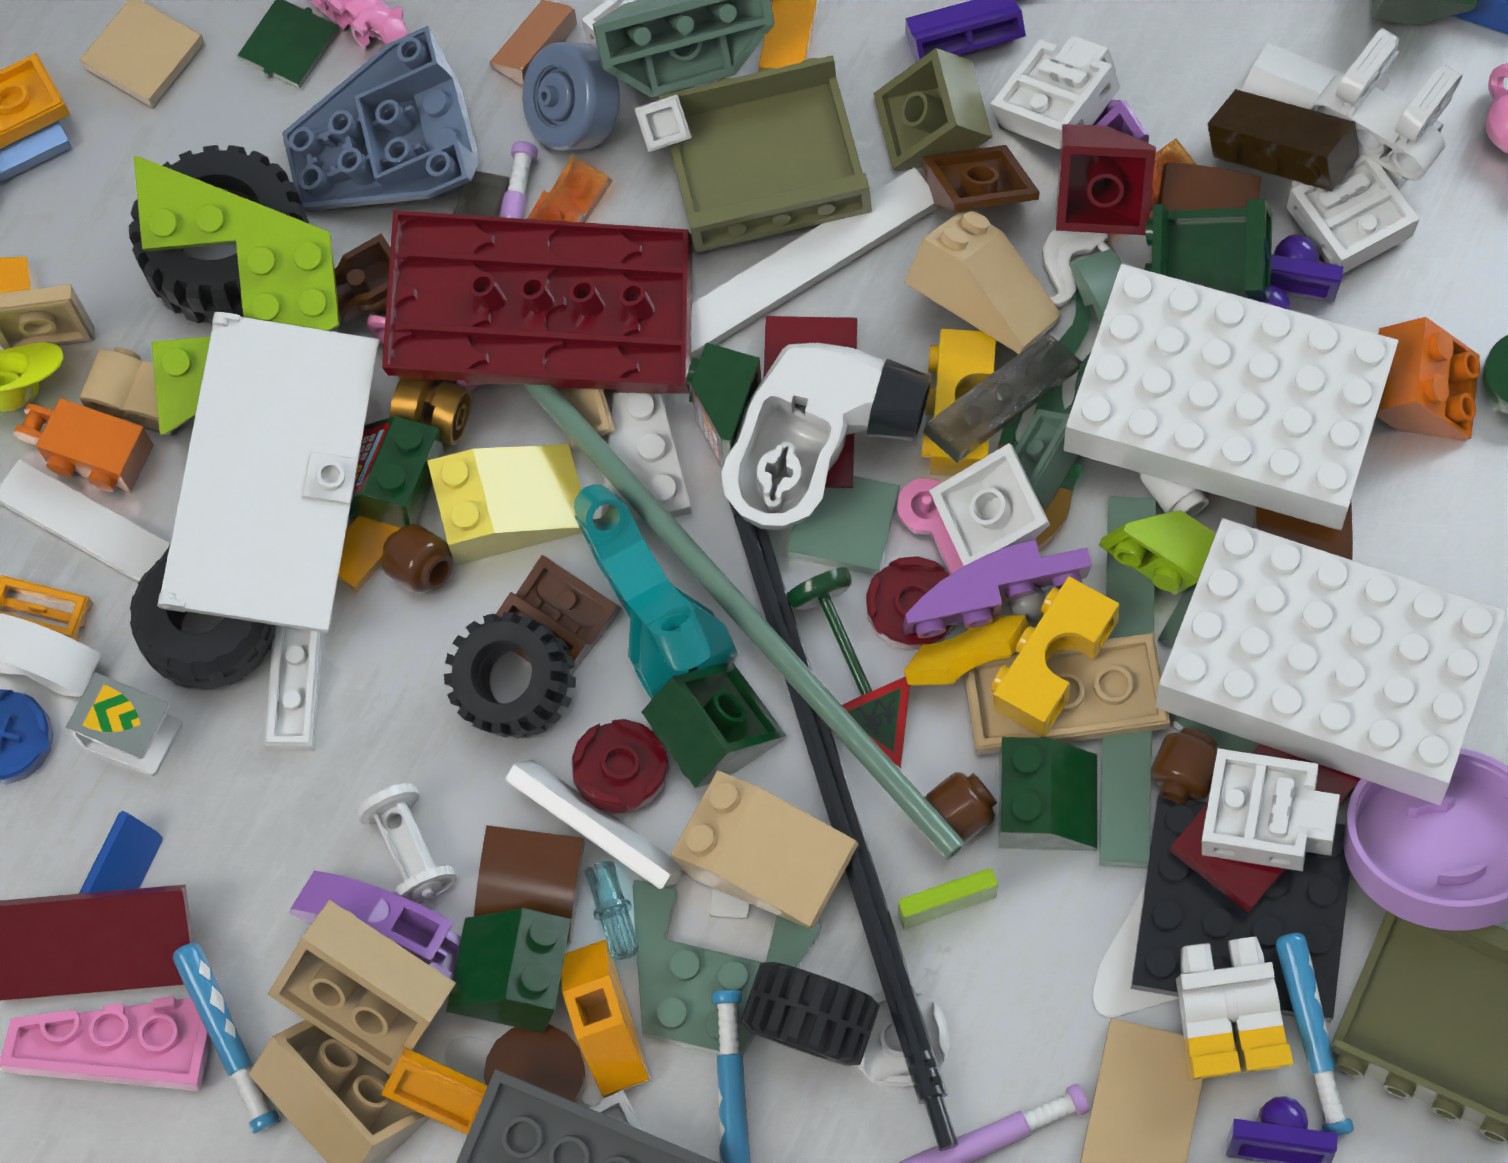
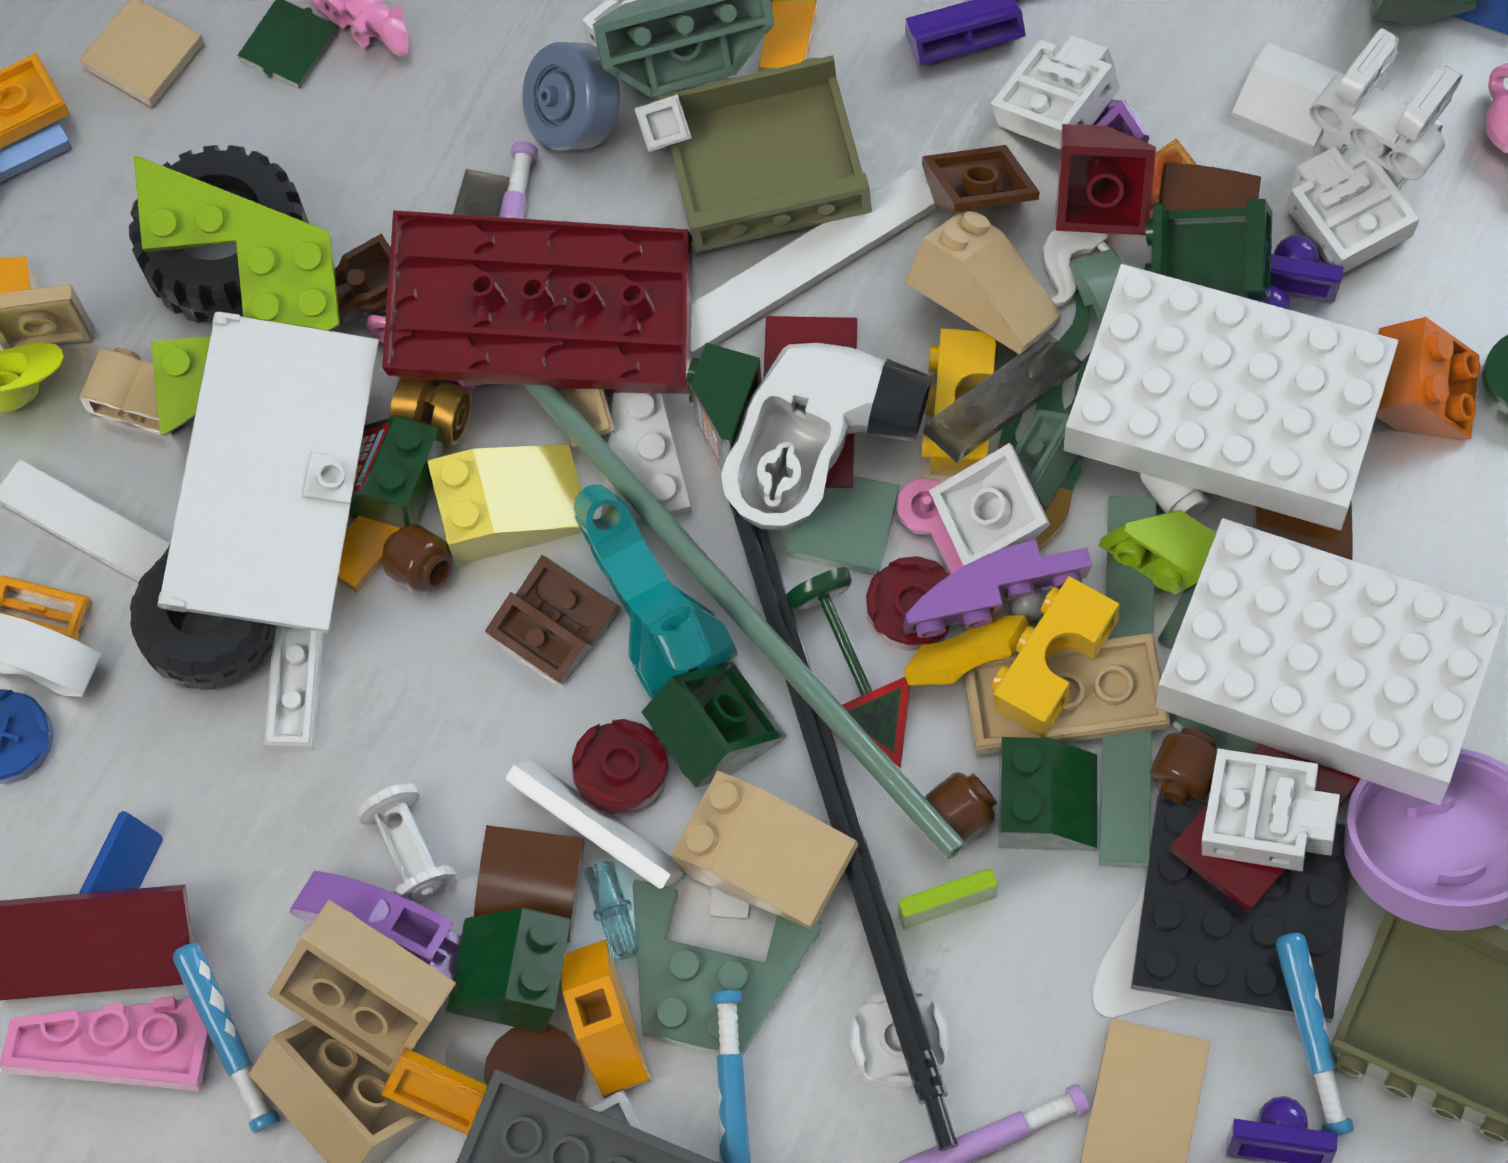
orange brick [13,398,154,493] -> none
piece [66,672,182,776] -> none
sand blue wedge [282,26,480,211] -> none
black tyre [444,612,576,739] -> none
nougat slope [489,0,577,86] -> none
clear orange slope [527,155,613,223] -> none
black tyre [740,962,880,1066] -> none
olive slope [873,48,993,171] -> none
white hips [1176,937,1293,1081] -> none
dark brown brick [1207,89,1359,192] -> none

